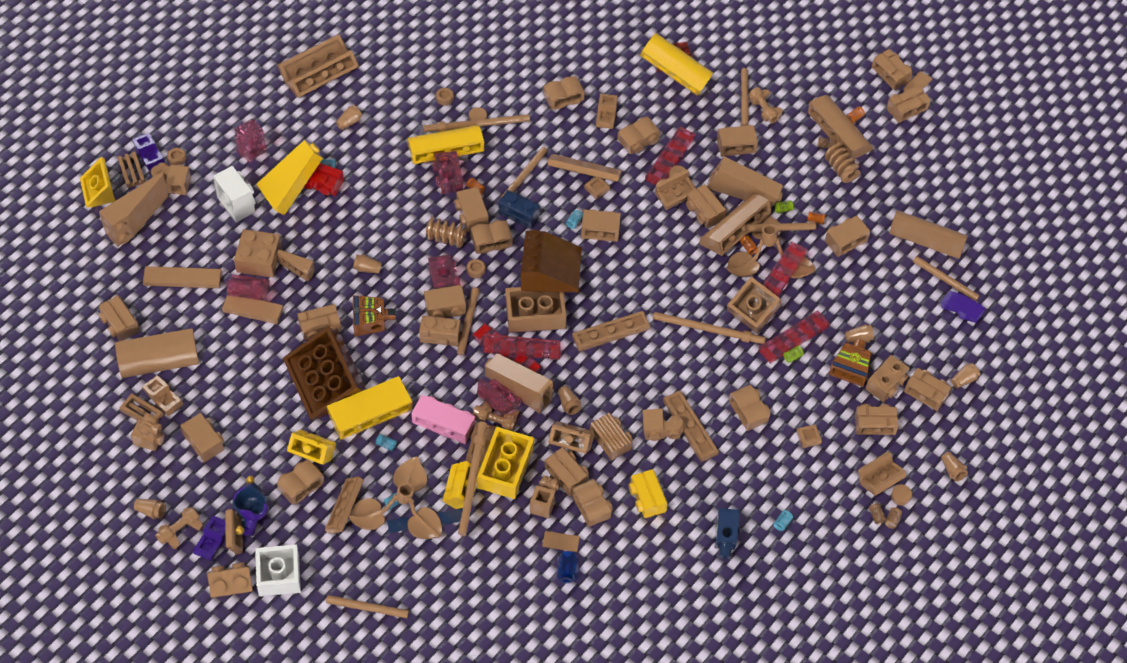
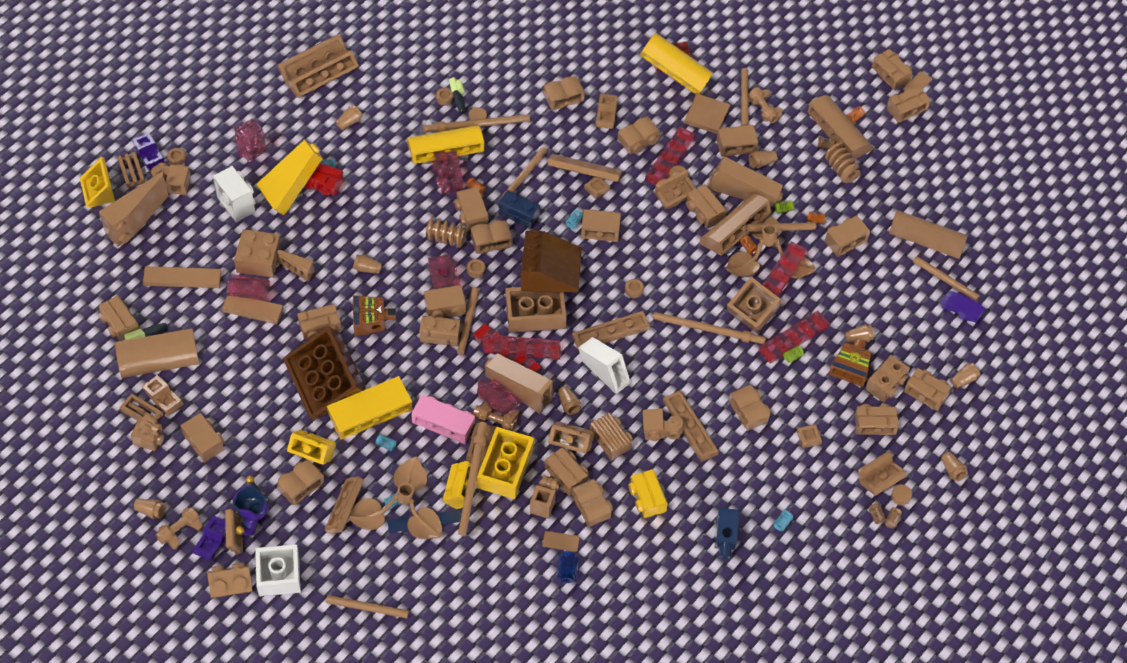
none -> piece [124,322,168,340]
none -> piece [449,77,465,113]
none -> white slope [578,337,631,394]
none -> medium nougat tile [625,279,644,298]
none -> medium nougat tile [684,94,730,134]
none -> medium nougat cone [749,151,777,169]

